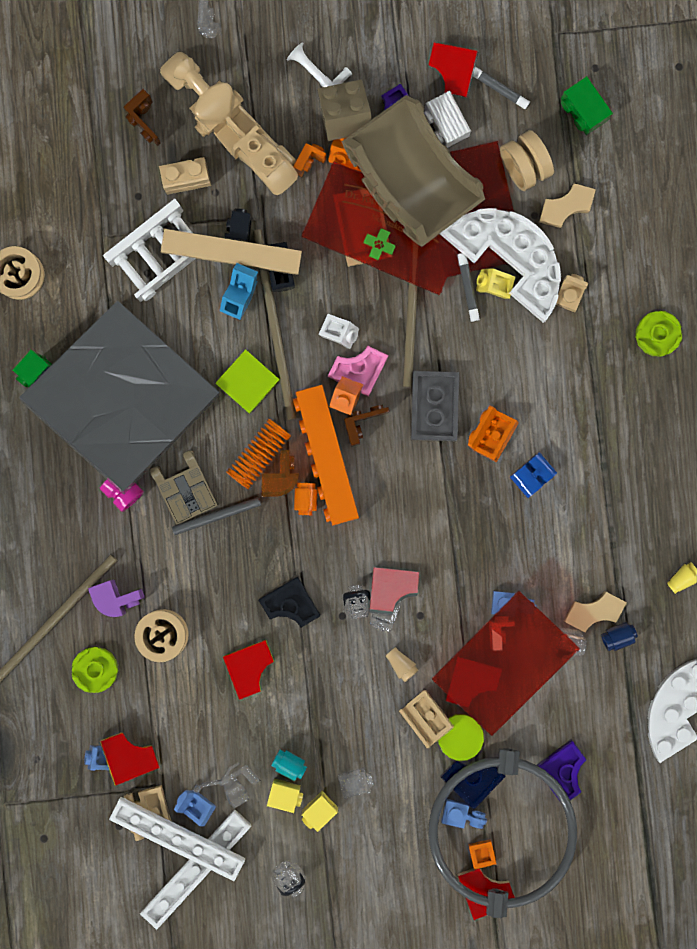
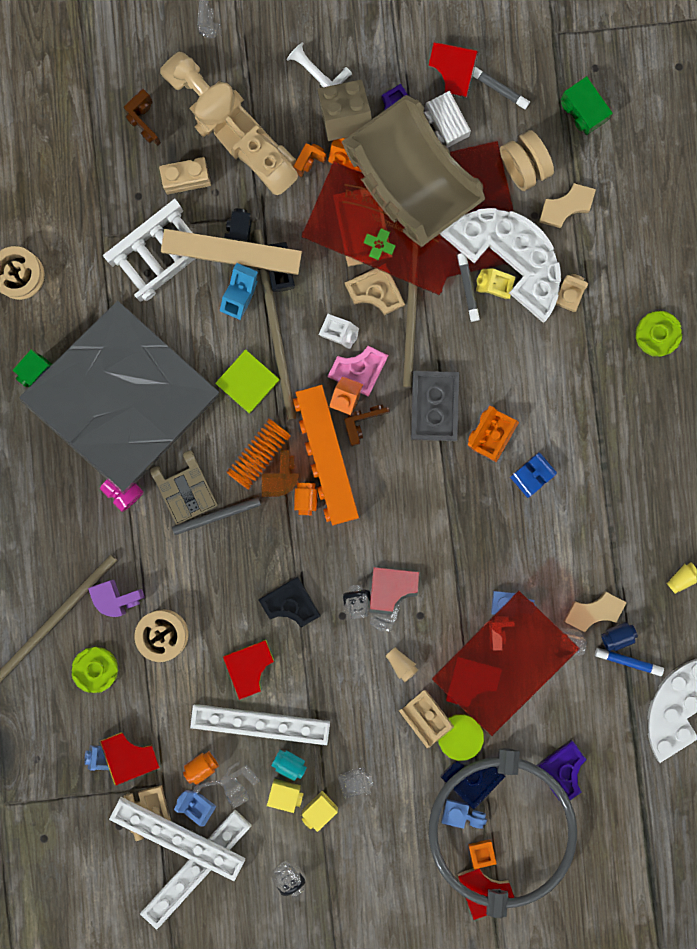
none -> orange brick [183,751,219,785]
none -> white tile [190,704,330,745]
none -> tan tile [345,264,405,315]
none -> blue bar [595,647,664,676]

